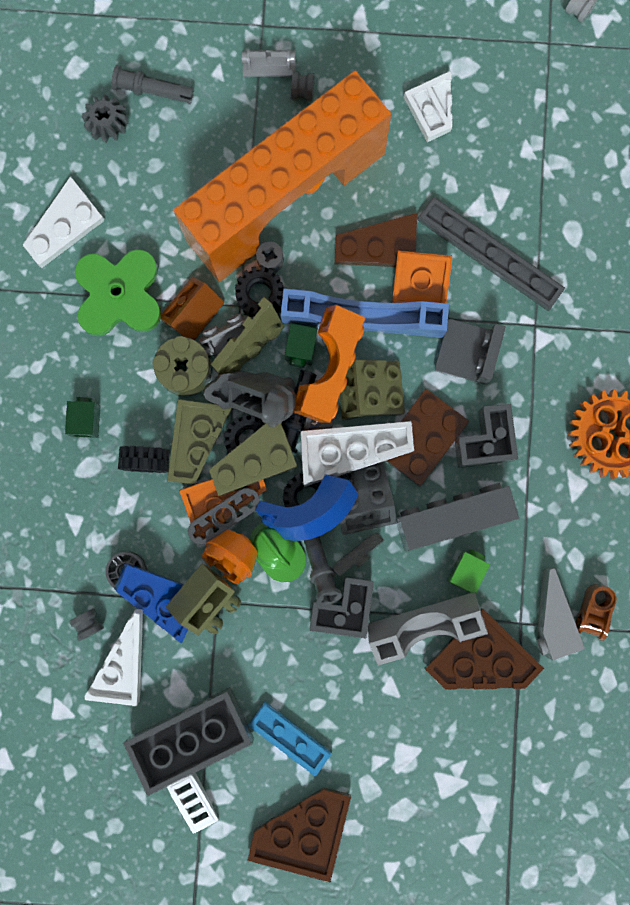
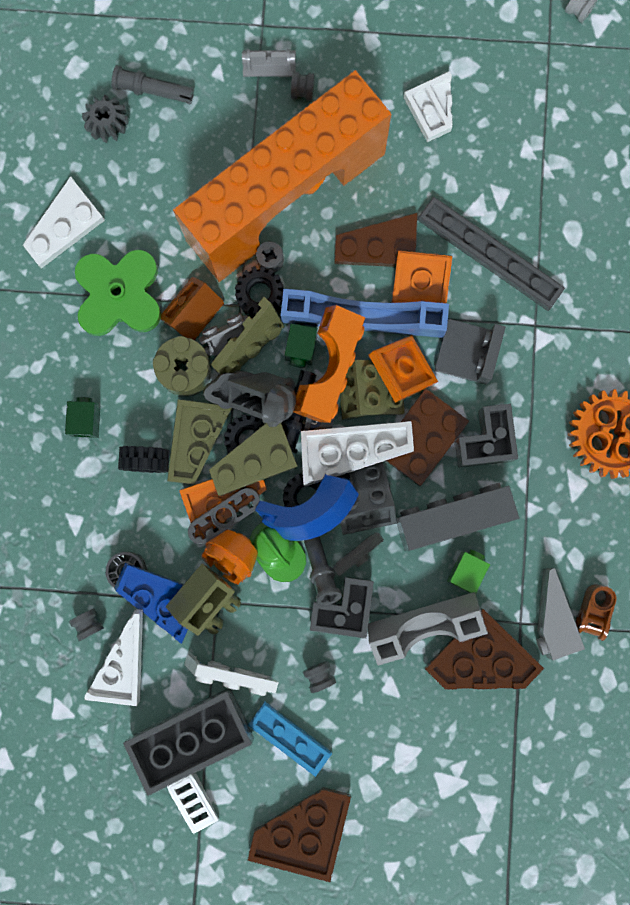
none -> white wing [184,654,279,696]
none -> dark grey wheel [303,661,337,693]
none -> orange tile [369,335,438,403]

